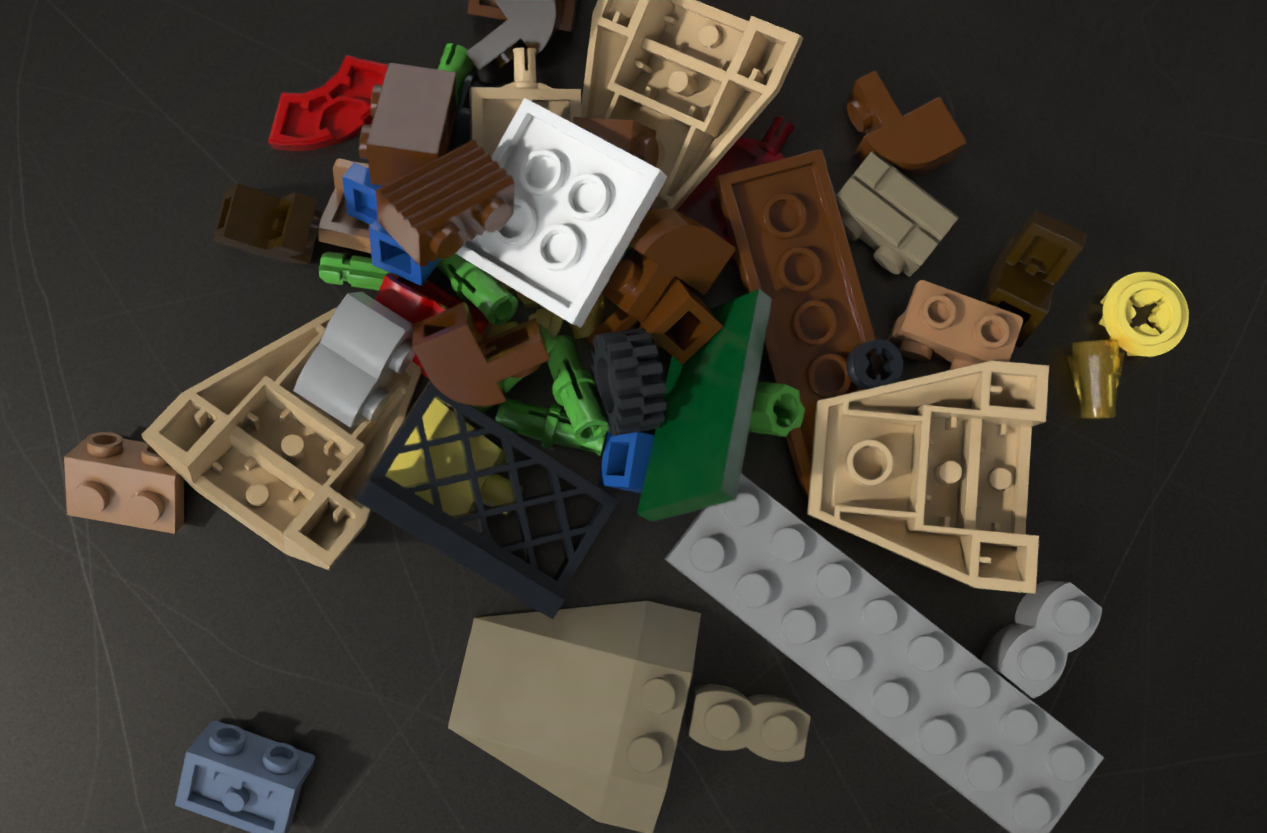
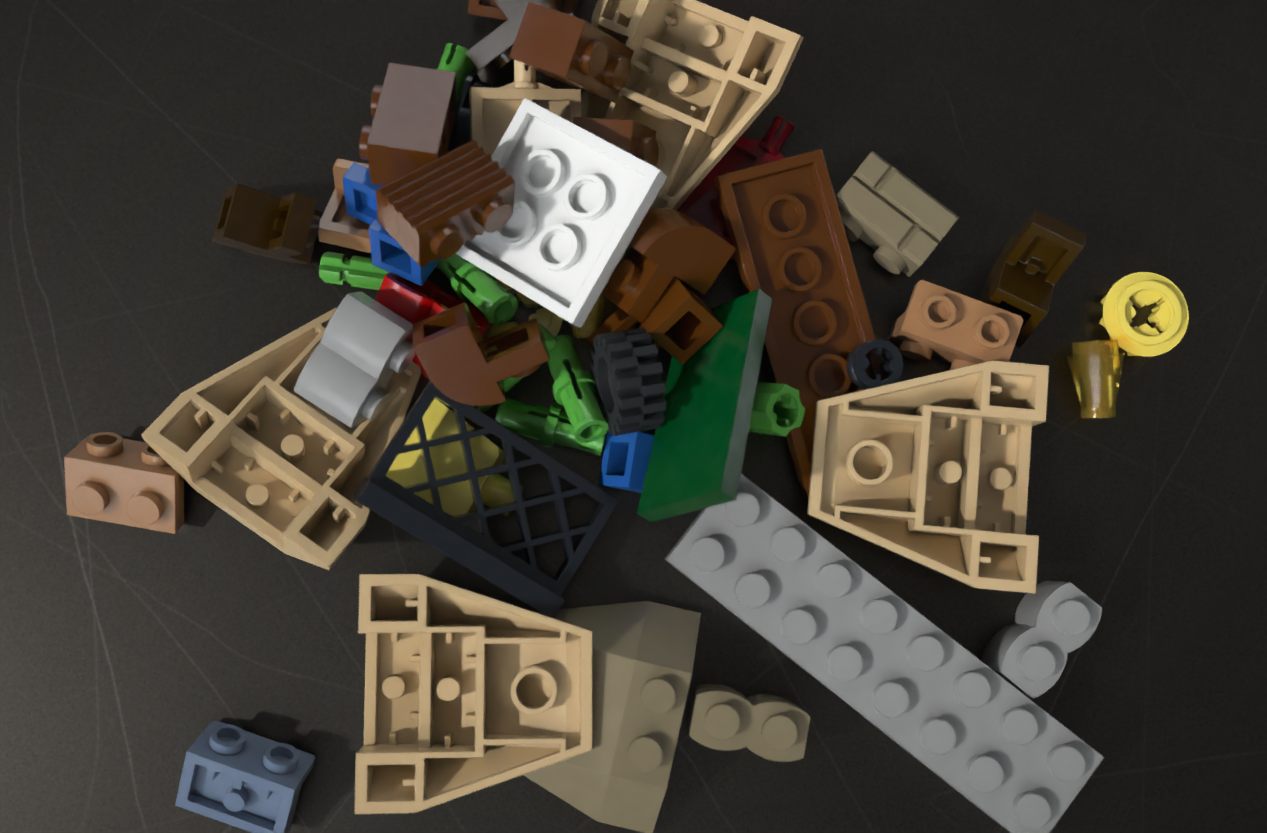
red tile [268,55,388,151] -> none
reddish brown brick [847,70,967,180] -> none
none -> tan wedge [355,574,592,814]
none -> reddish brown brick [509,1,634,103]

